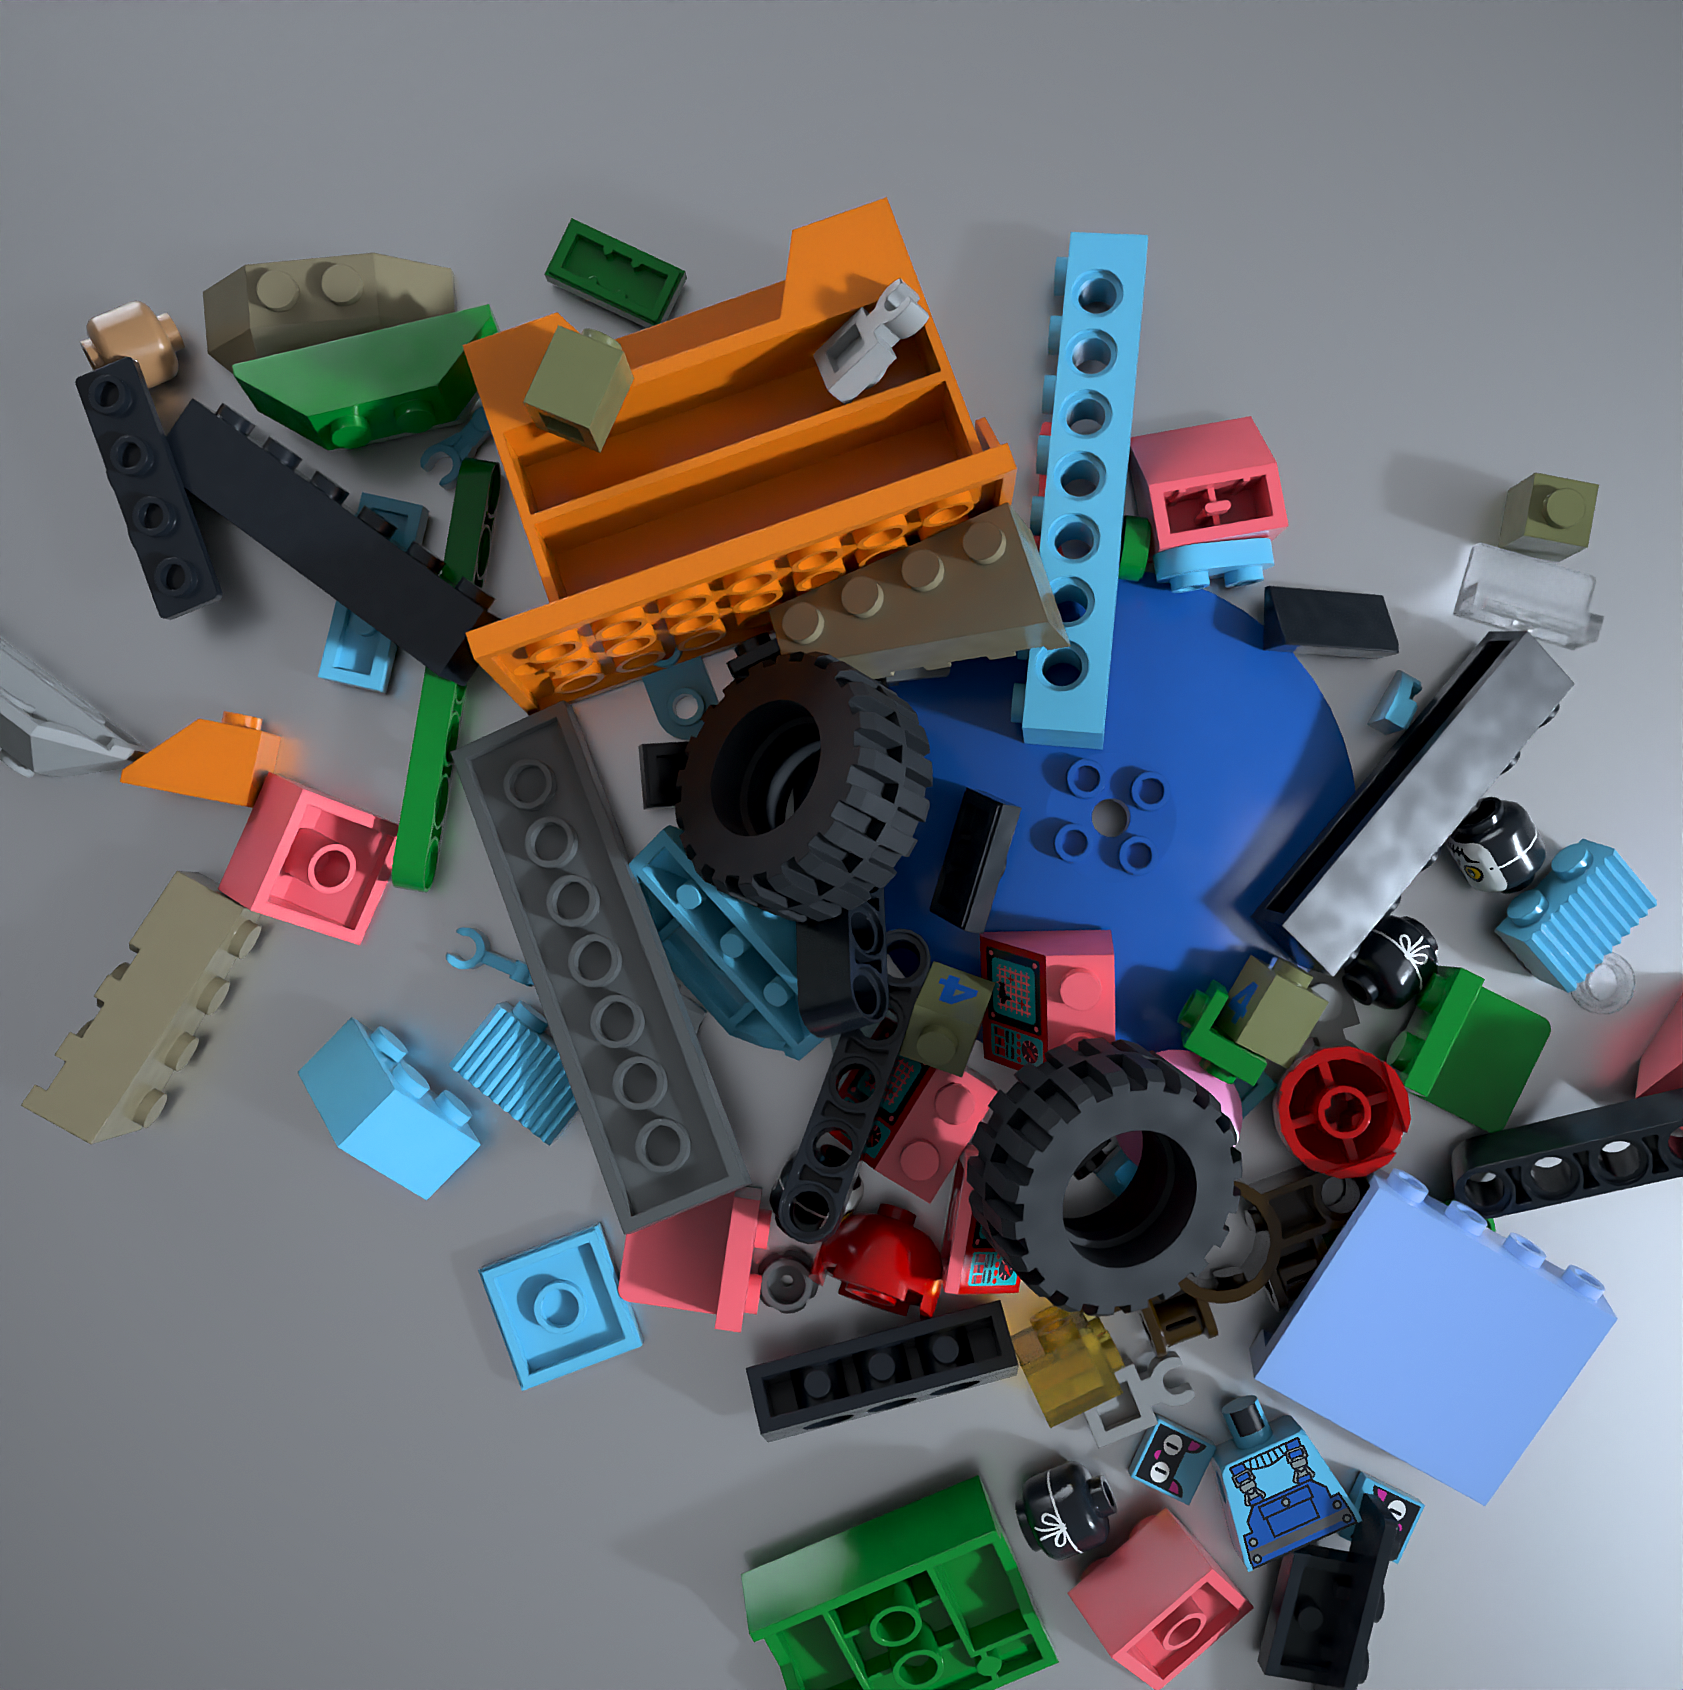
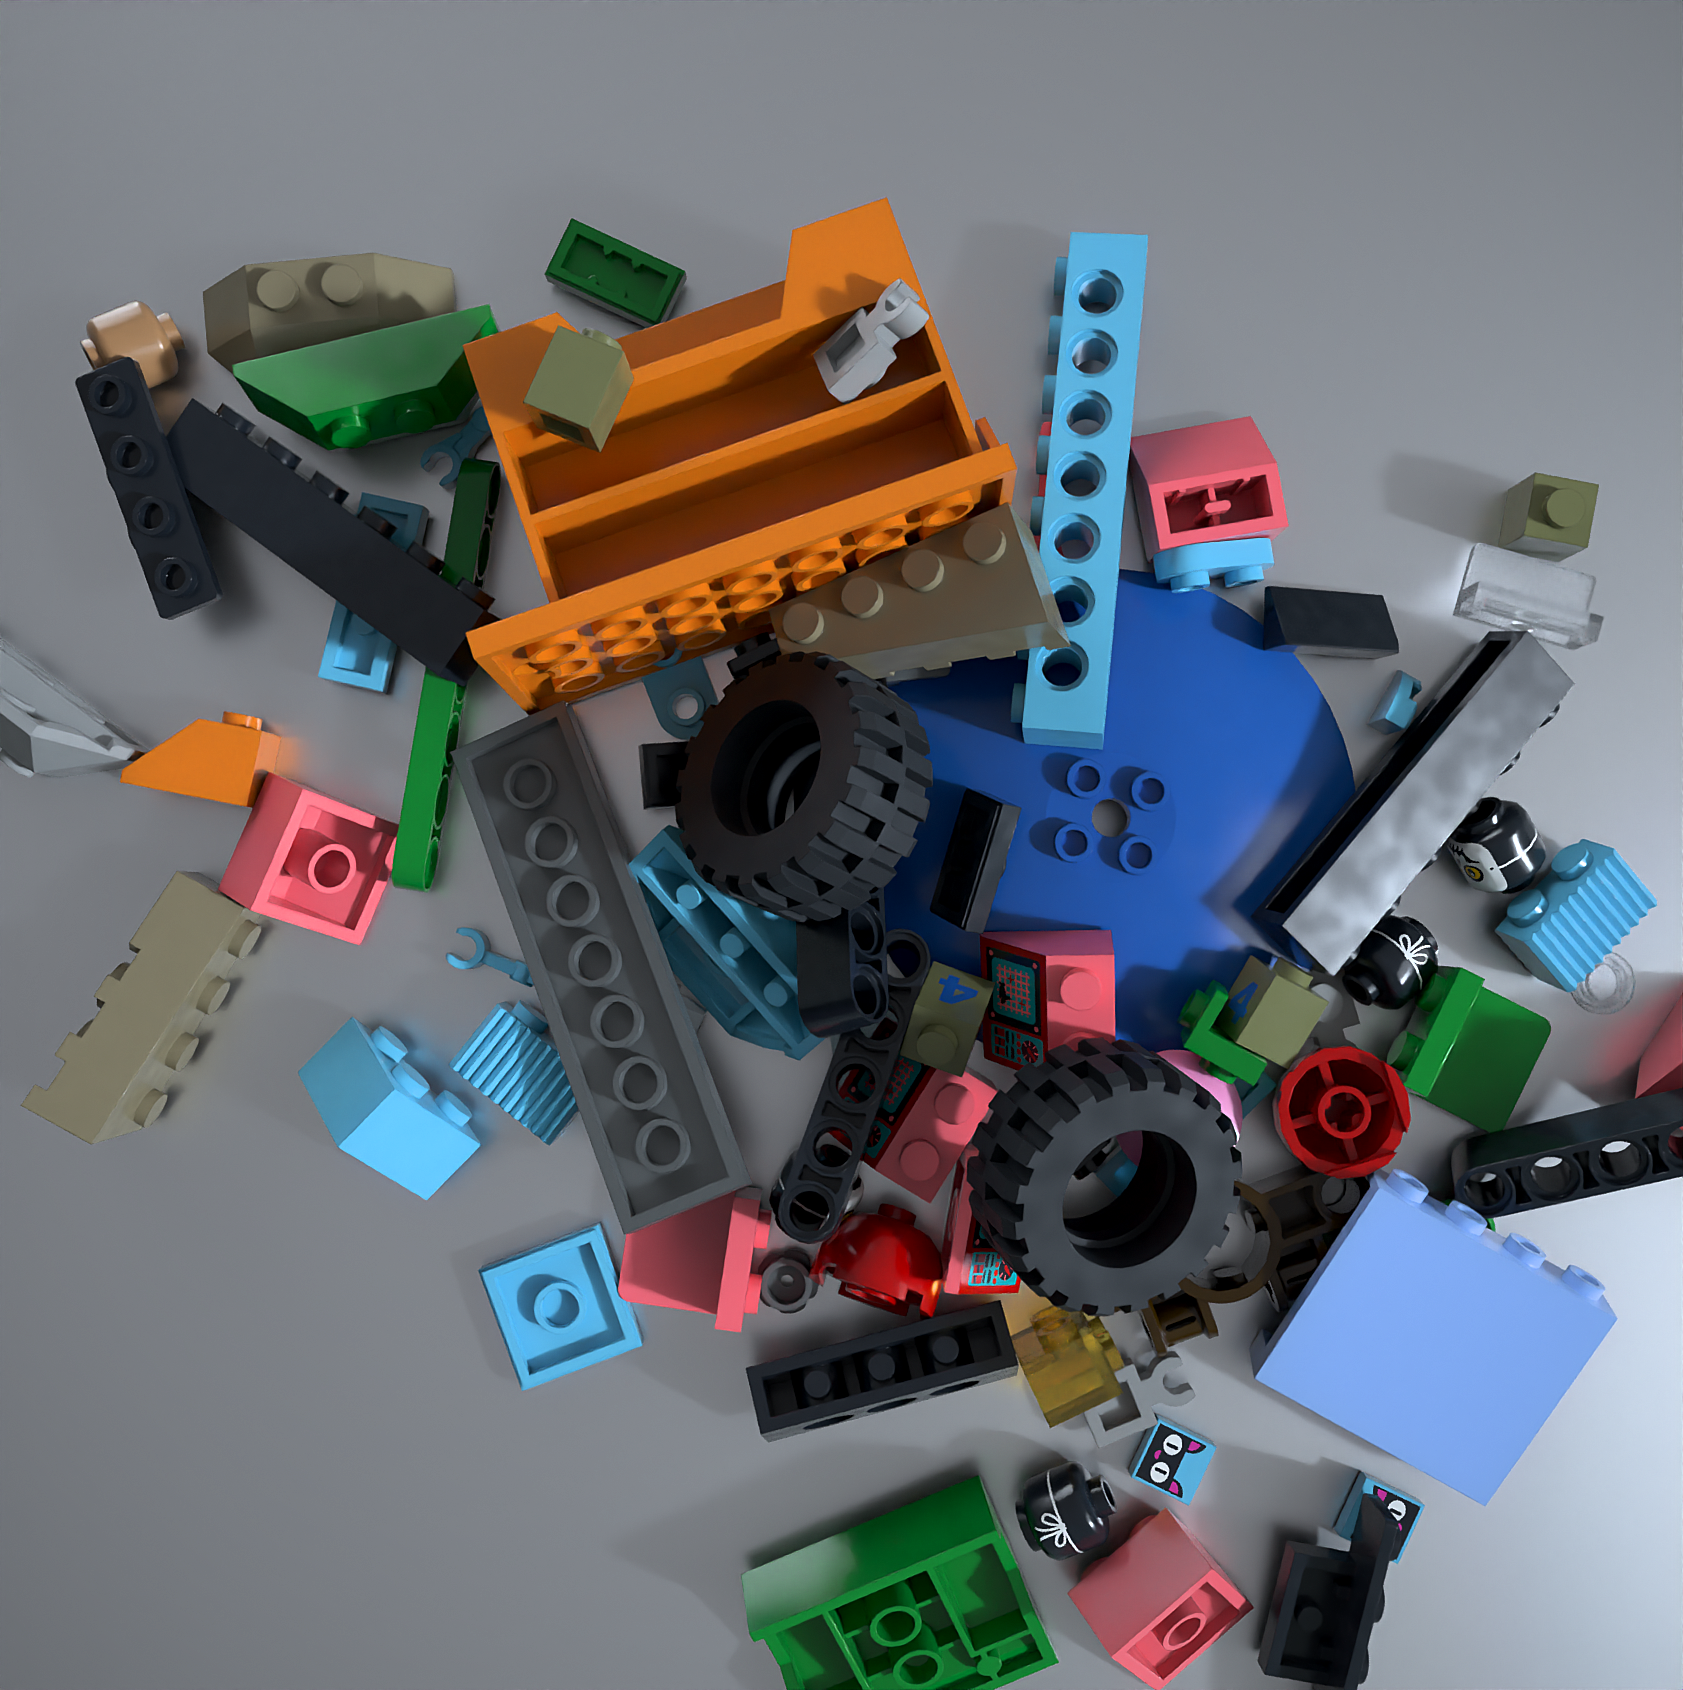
green tile [1118,515,1151,582] -> none
torso [1211,1395,1362,1572] -> none

